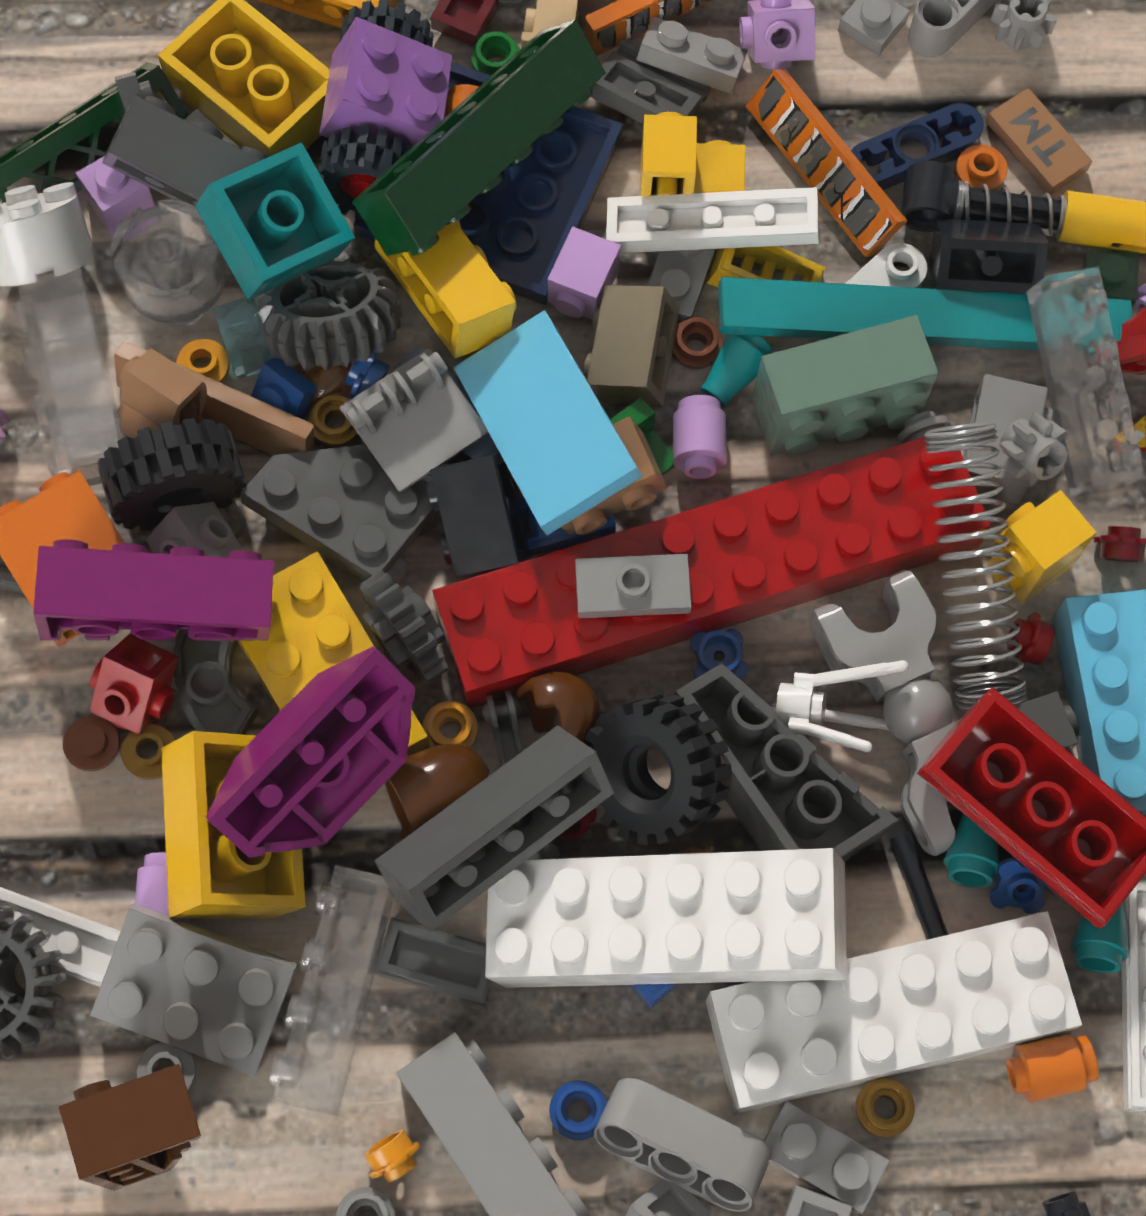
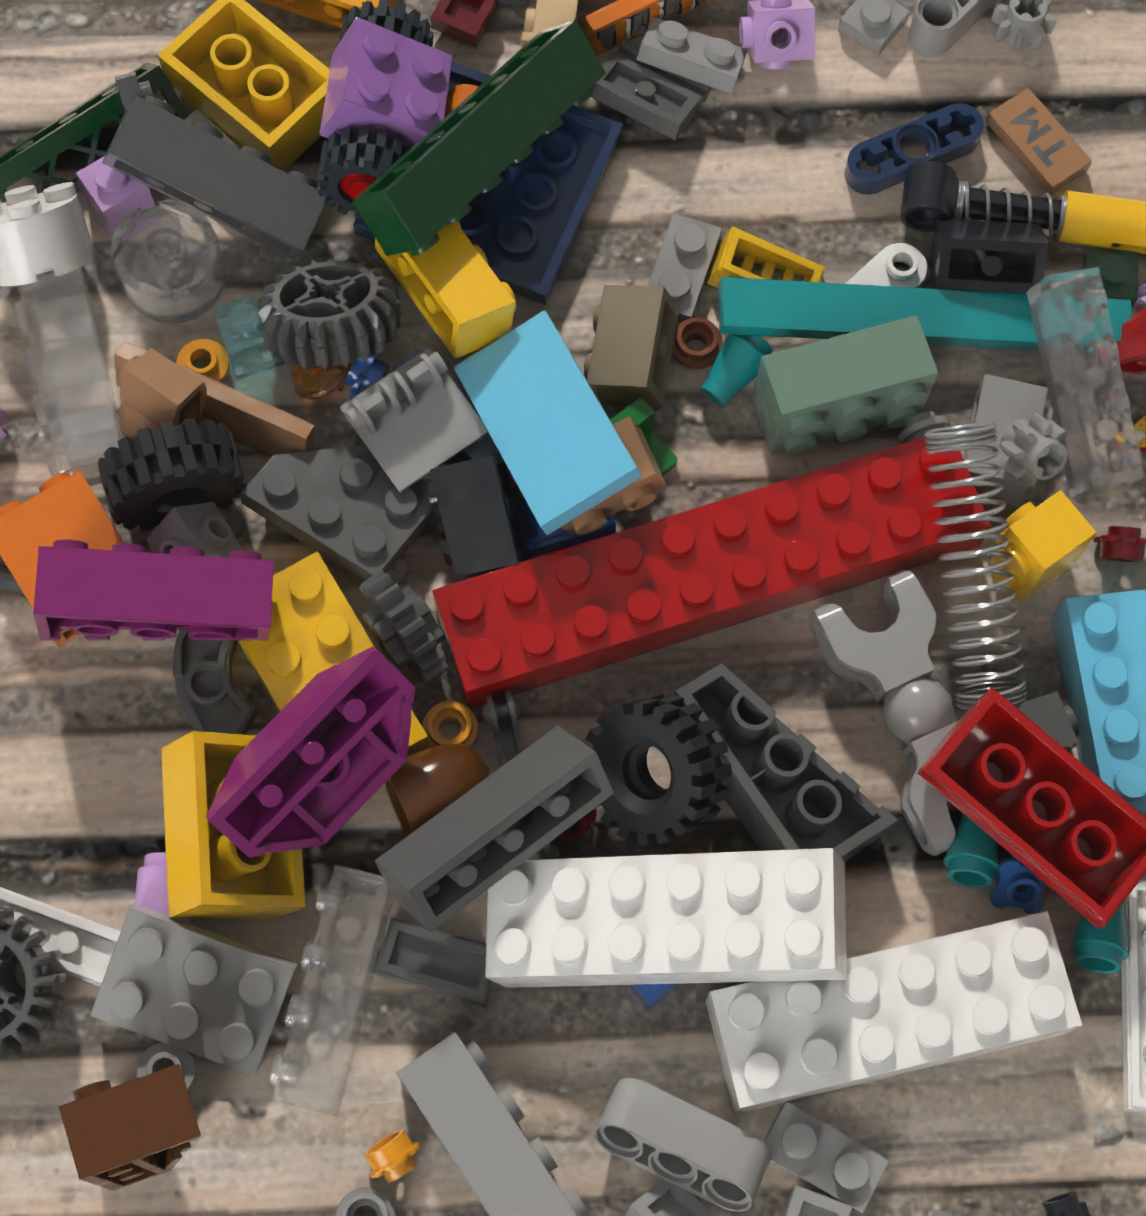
copper plate [63,715,120,772] -> none
red brick [90,634,179,734] -> none
pearl gold plate [121,724,175,780] -> none
teal brick [195,142,355,300] -> none
blue plate [251,358,317,420] -> none
pearl gold plate [308,395,358,447] -> none
green plate [471,31,520,76] -> none
reddish brown hair [516,670,601,747] -> none
lavender brick [547,226,621,320] -> none
blue plate [549,1080,607,1141] -> none
light grey plate [575,554,691,618] -> none
white plate [606,187,819,253] -> none
yellow brick [639,112,746,196] -> none
lavender brick [673,395,727,479] -> none
blue plate [690,628,748,680] -> none
tile [746,69,907,257] -> none
white plant [776,660,909,752] -> none
pearl gold plate [855,1078,915,1138] -> none
black bar [890,832,949,940] -> none
orange plate [955,145,1008,191] -> none
orange brick [1006,1032,1099,1103] -> none
red plate [1007,612,1054,665] -> none

